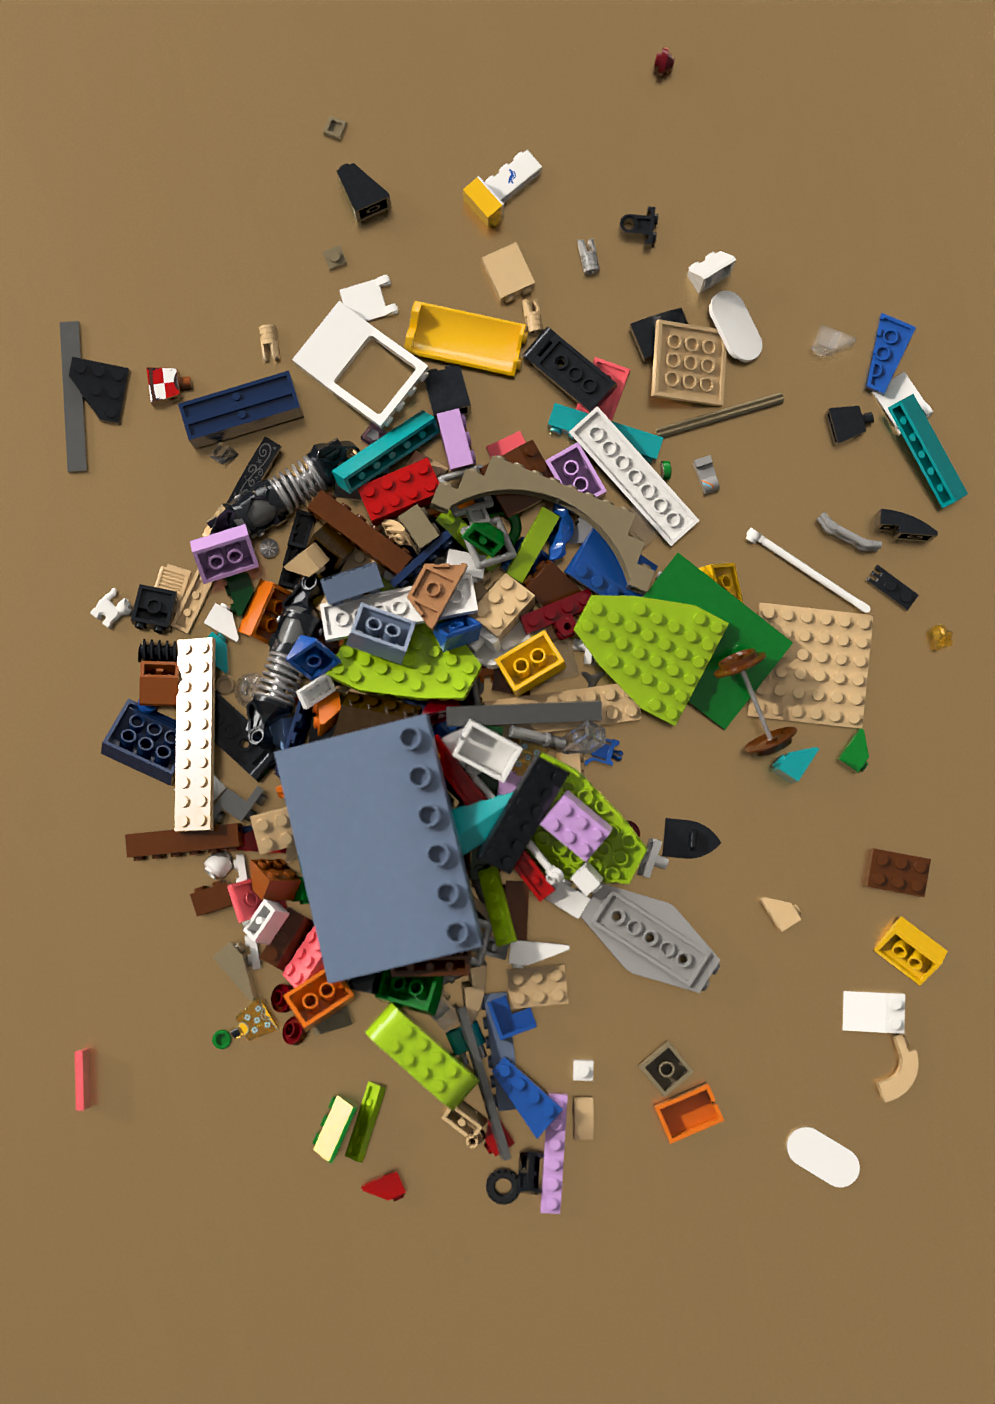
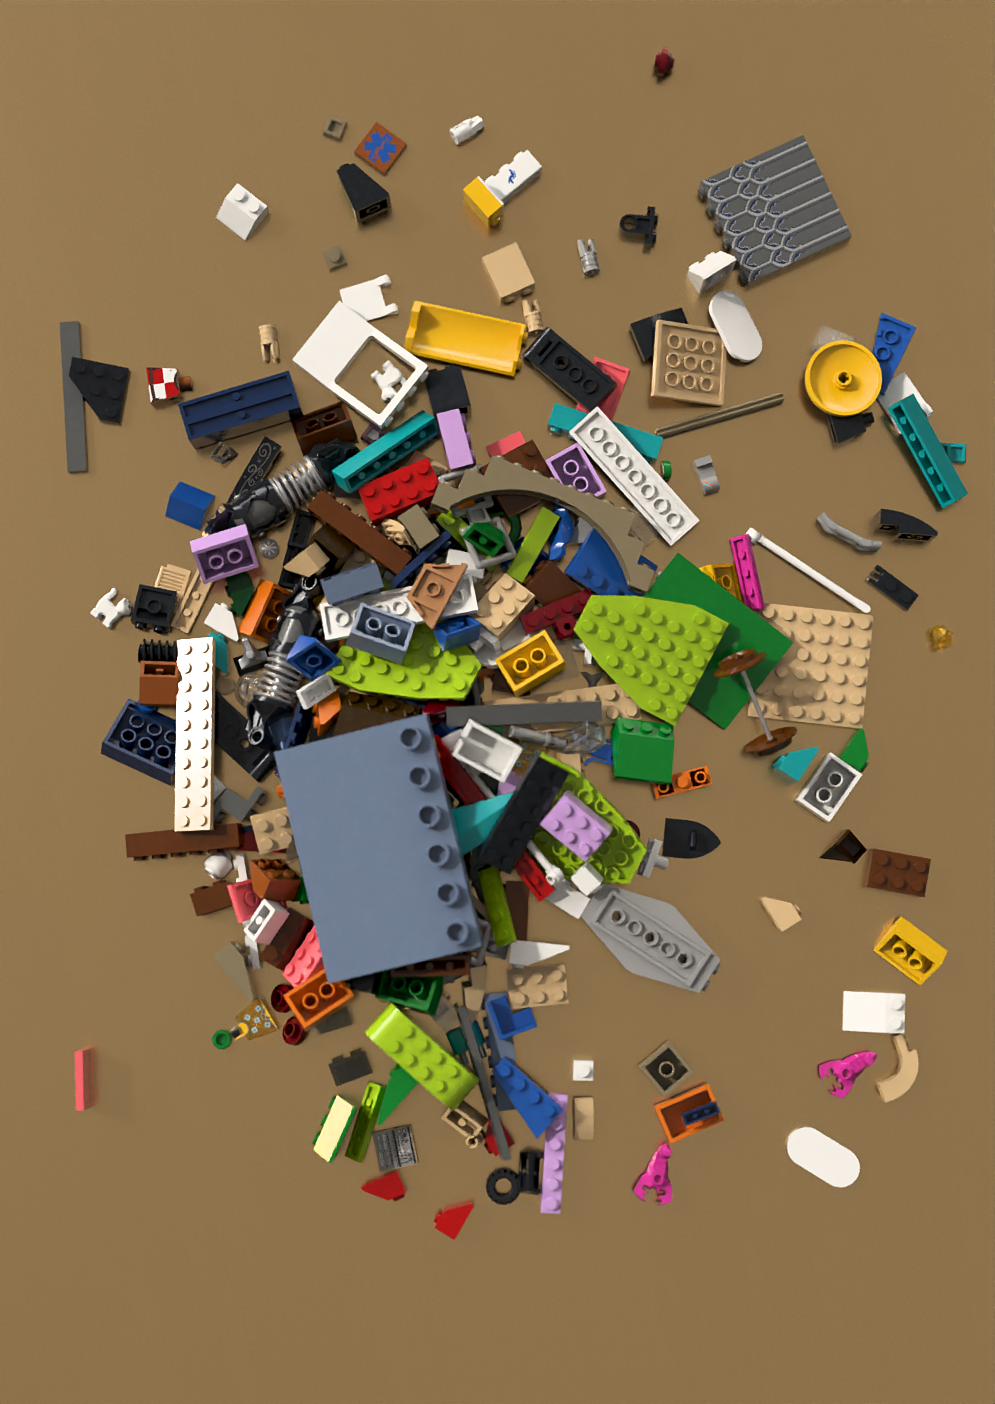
none -> blue slope [165,481,215,531]
none -> white slope [216,183,269,241]
none -> flat silver piece [233,637,271,677]
none -> reddish brown slope [291,401,358,456]
none -> clear smoke brick [328,1048,374,1087]
none -> dark orange tile [354,122,407,175]
none -> white animal [371,360,407,401]
none -> light grey tile [372,1125,418,1172]
none -> green slope [377,1063,419,1126]
none -> red slope [433,1201,474,1240]
none -> white hinge [449,116,485,145]
none -> green slope [611,717,674,785]
none -> dark pink animal [633,1143,672,1205]
none -> orange slope [652,766,712,799]
none -> dark blue piece [680,1100,720,1126]
none -> dark grey panel [698,135,852,287]
none -> dark pink tile [730,534,765,612]
none -> white brick [795,752,862,823]
none -> yellow dish [805,340,882,417]
none -> dark brown slope [819,829,867,864]
none -> dark pink animal [819,1051,877,1098]
none -> teal tile [941,443,966,464]

